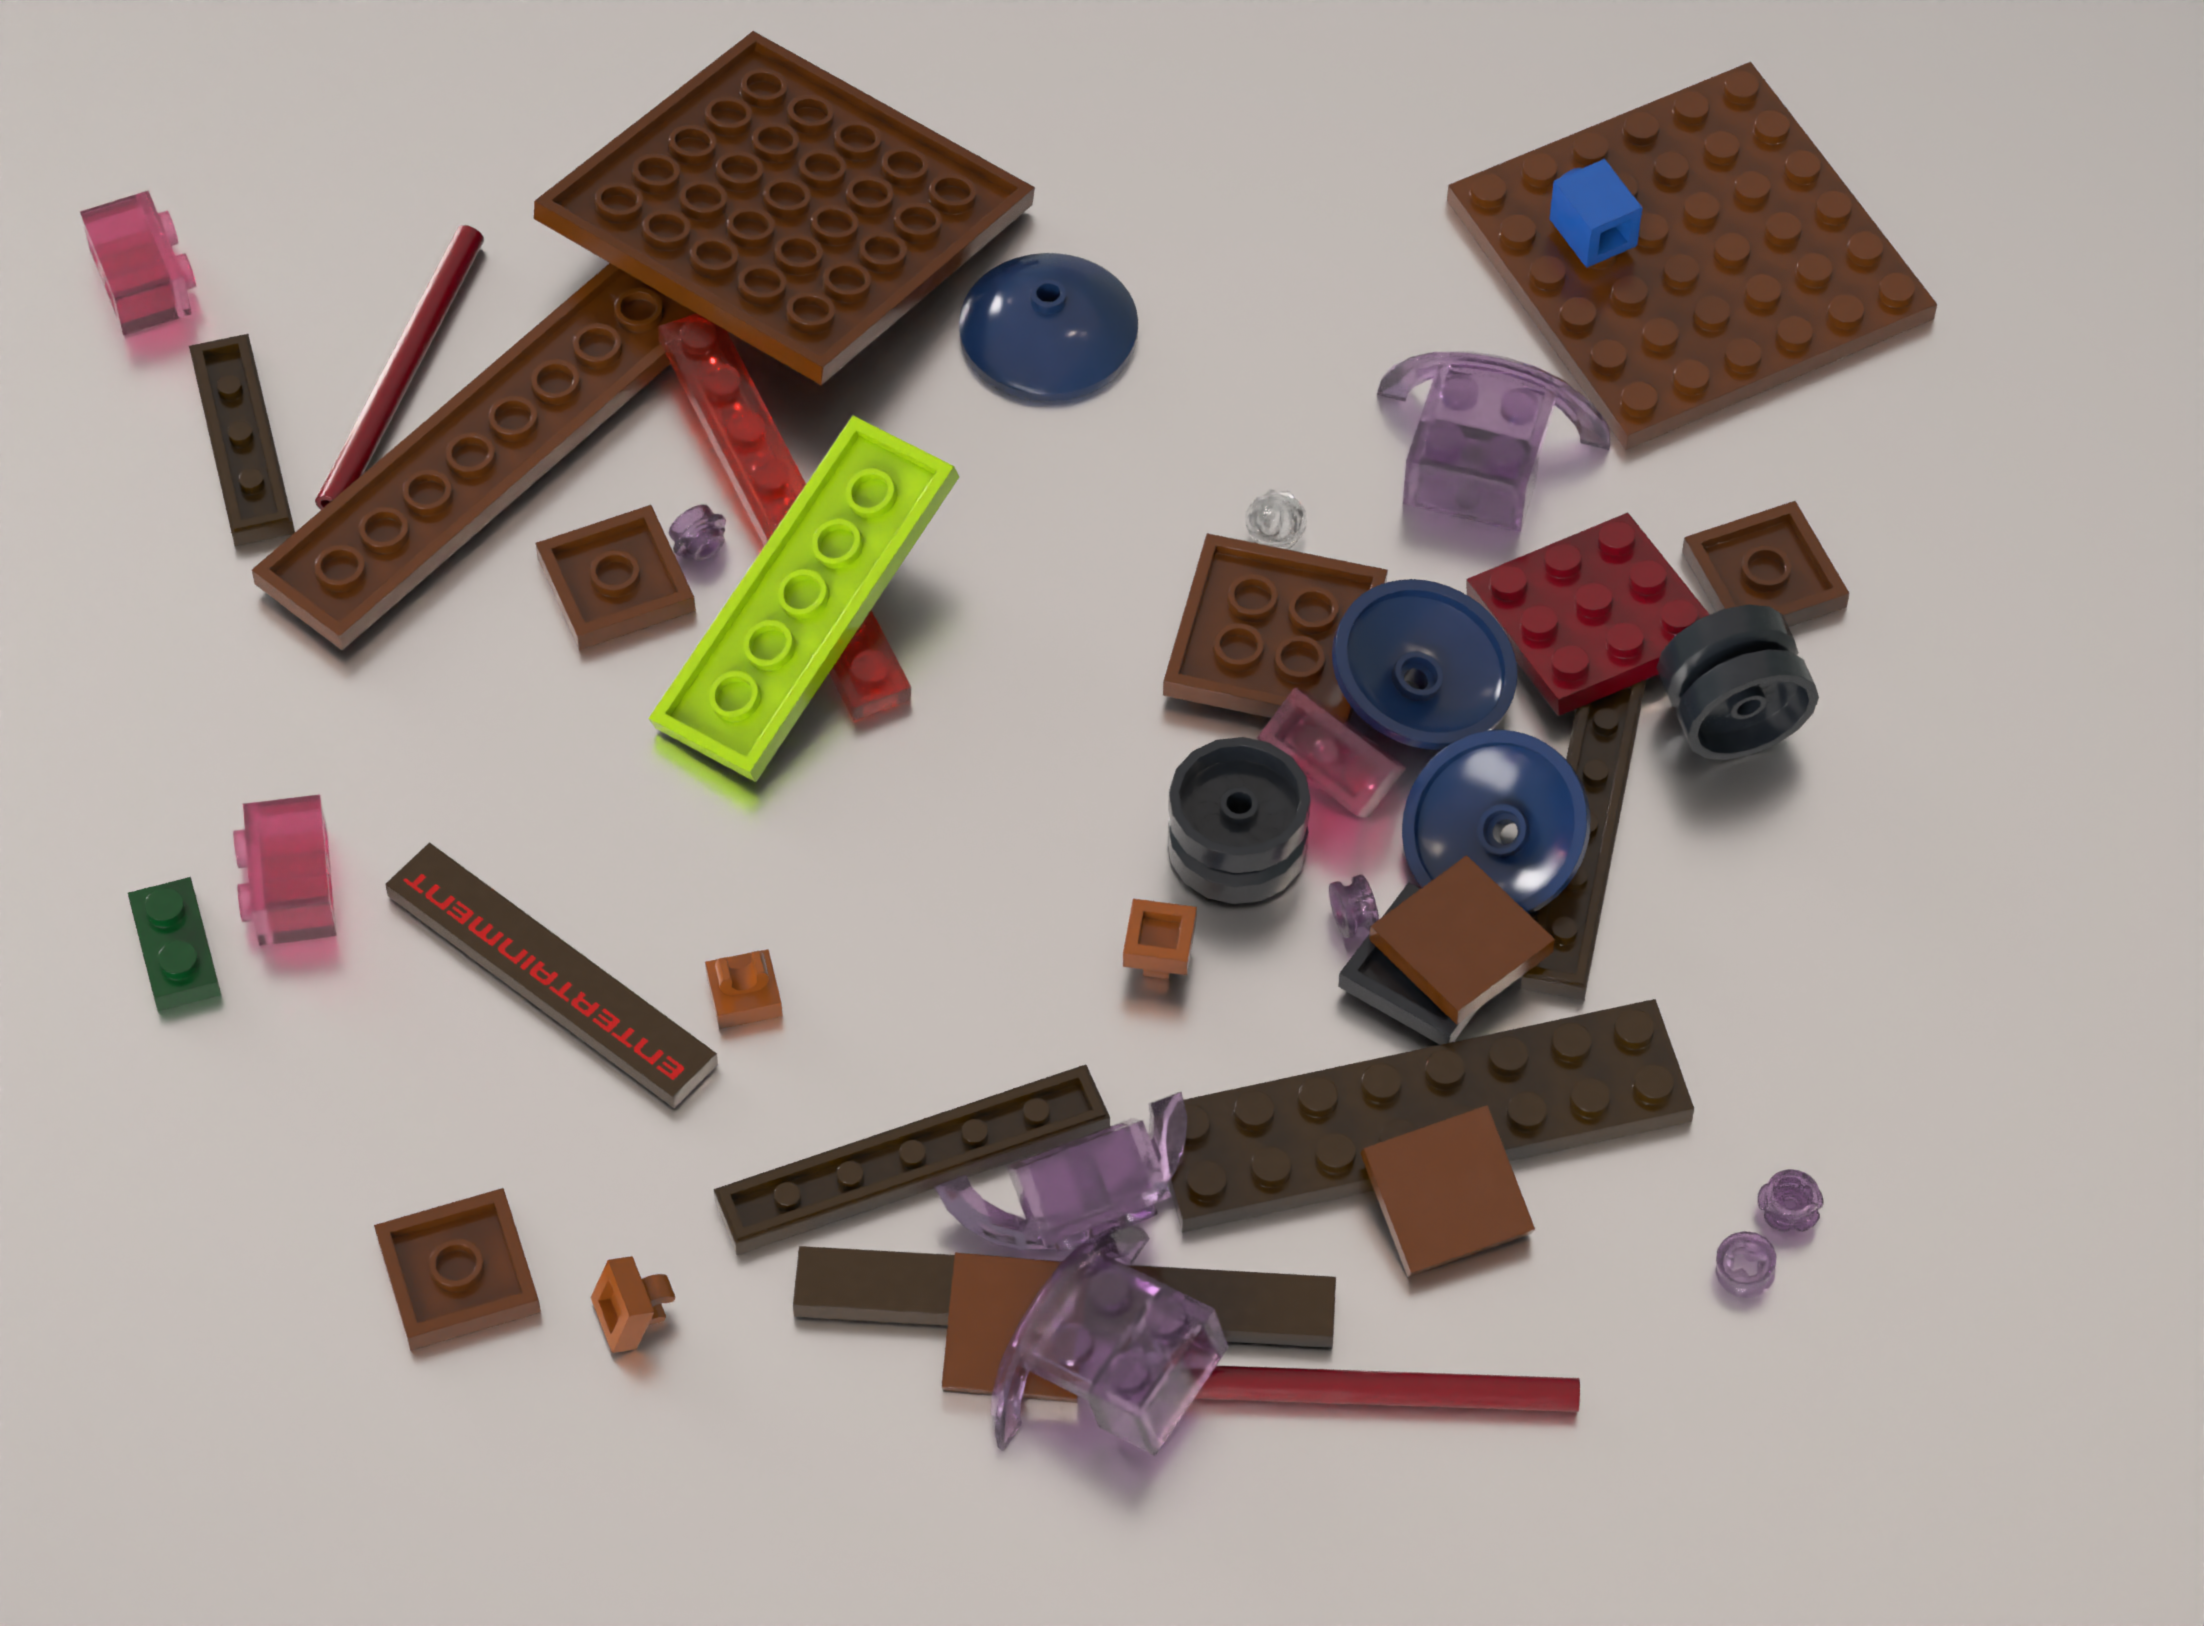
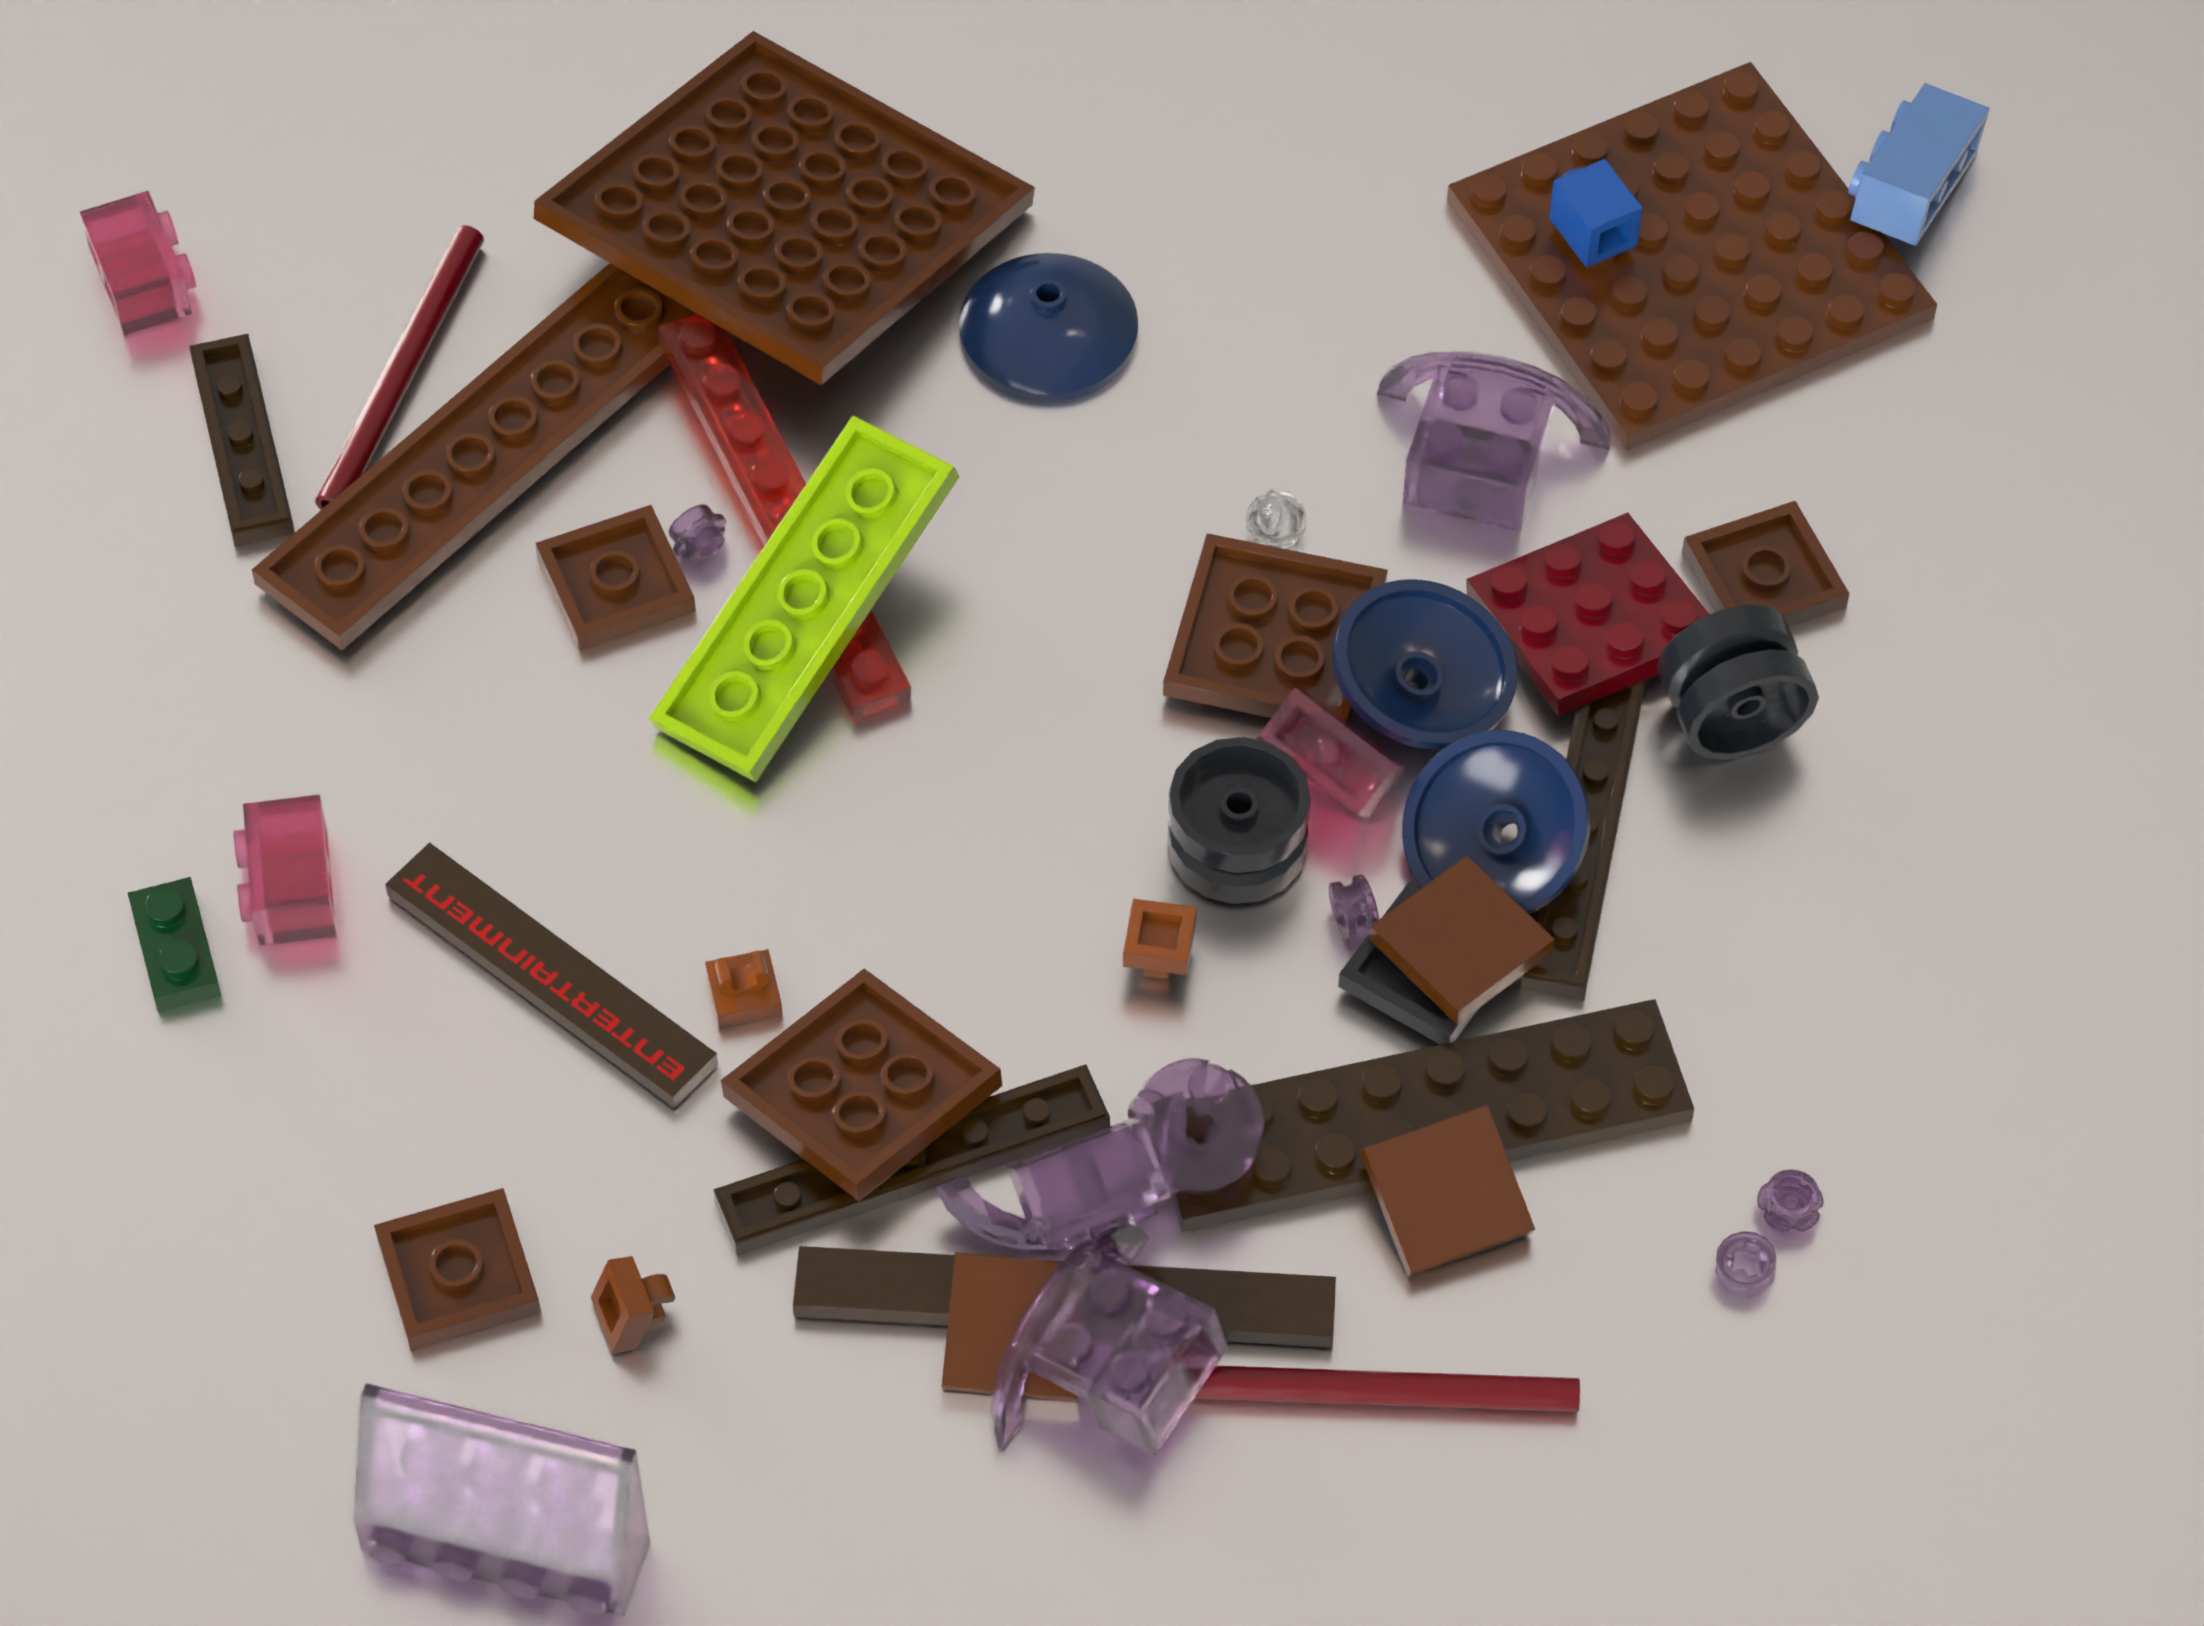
none -> clear purple slope [353,1383,650,1616]
none -> reddish brown plate [721,968,1003,1201]
none -> clear purple plate [1128,1058,1264,1195]
none -> medium blue brick [1848,83,1990,246]

